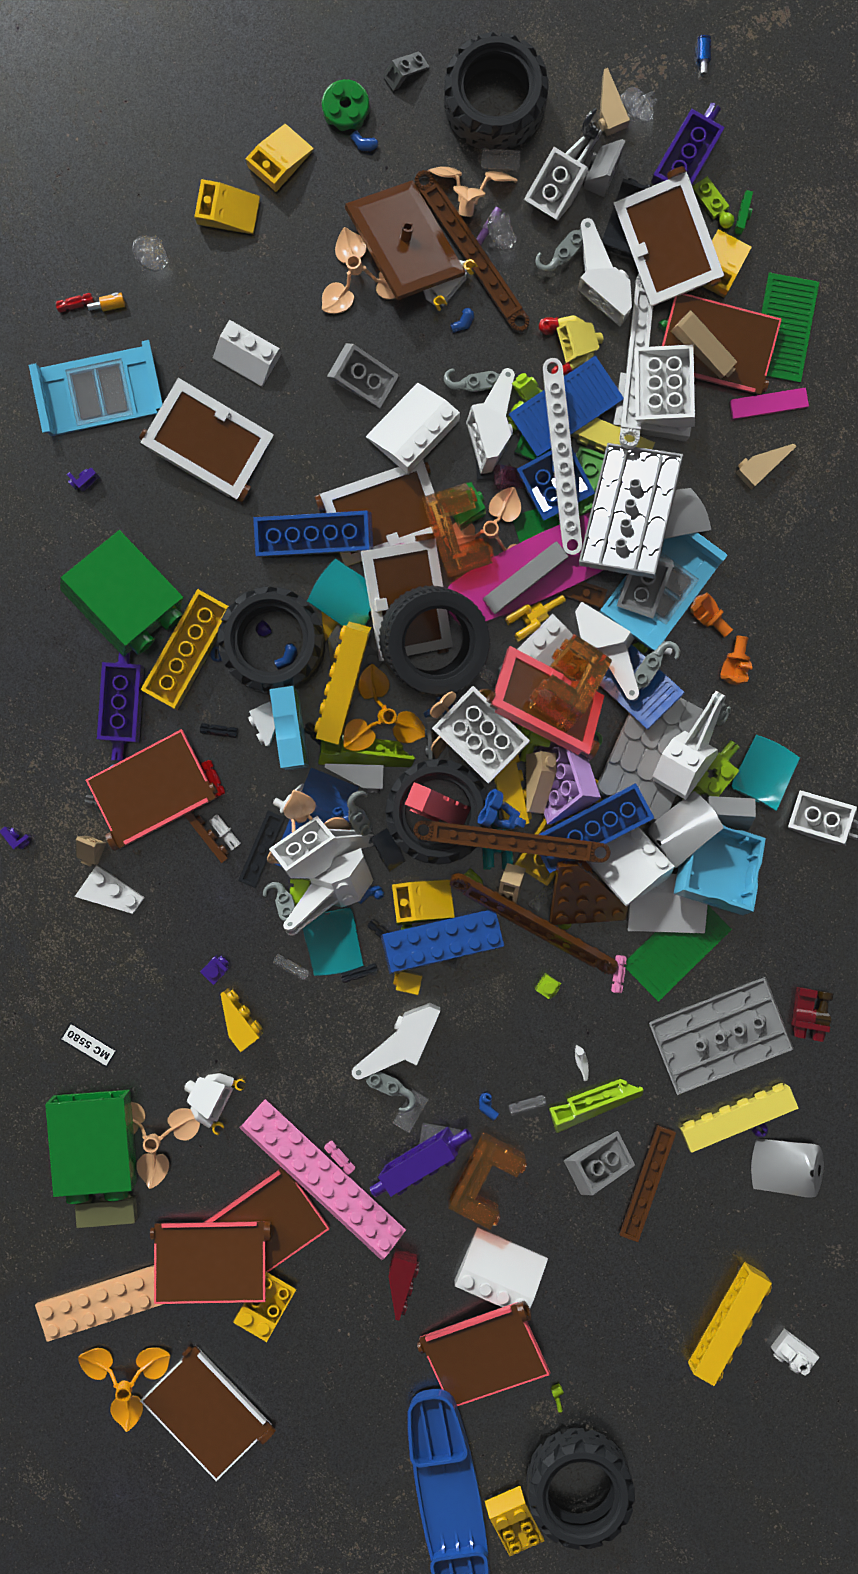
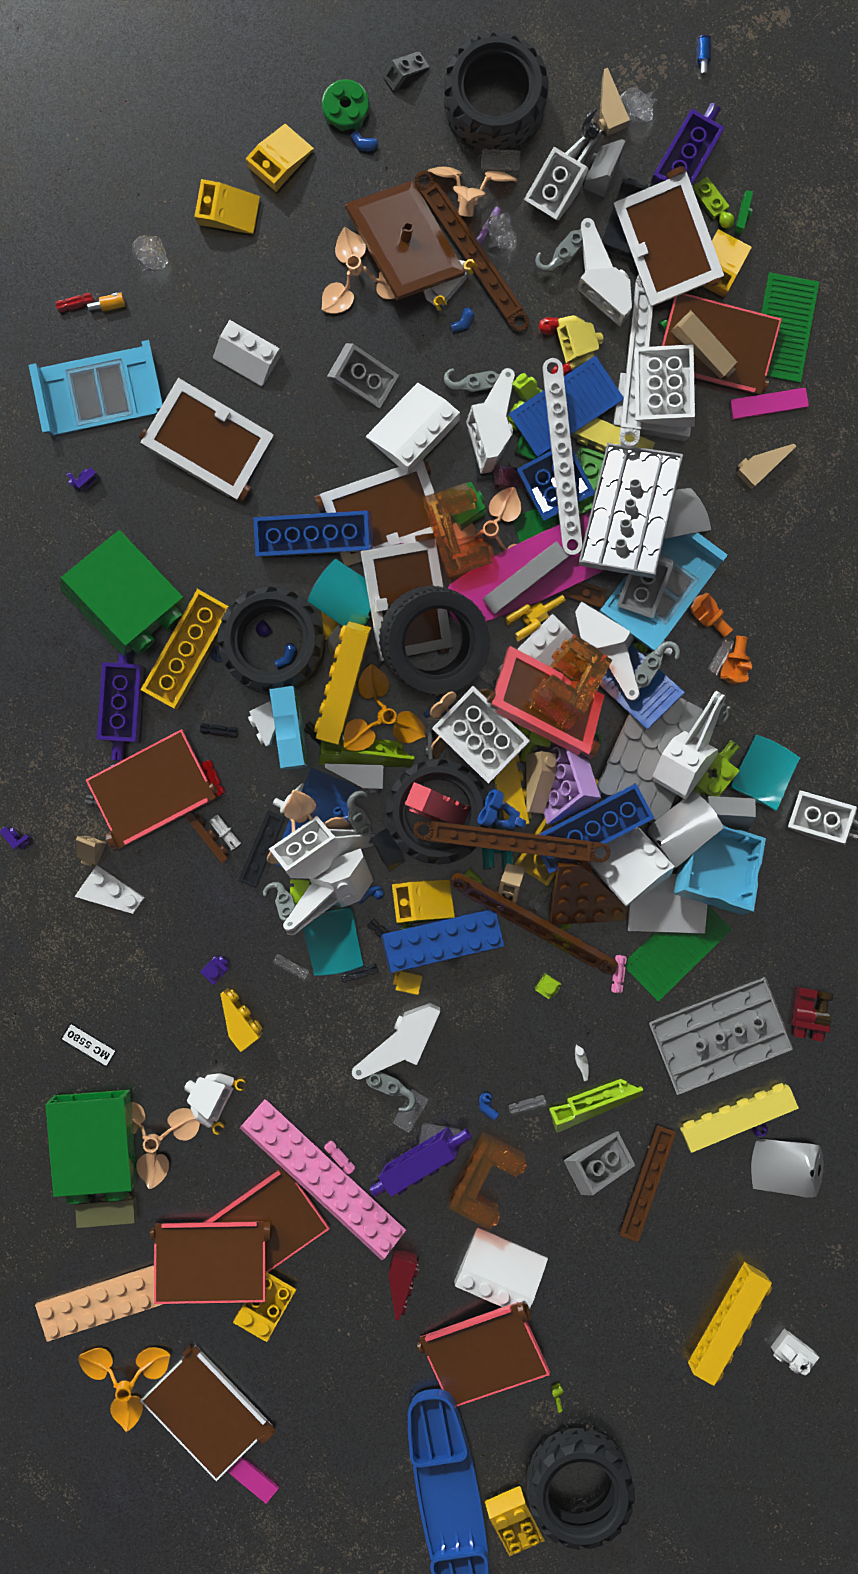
none -> dark pink tile [227,1456,279,1504]
none -> clear axle [708,638,734,674]

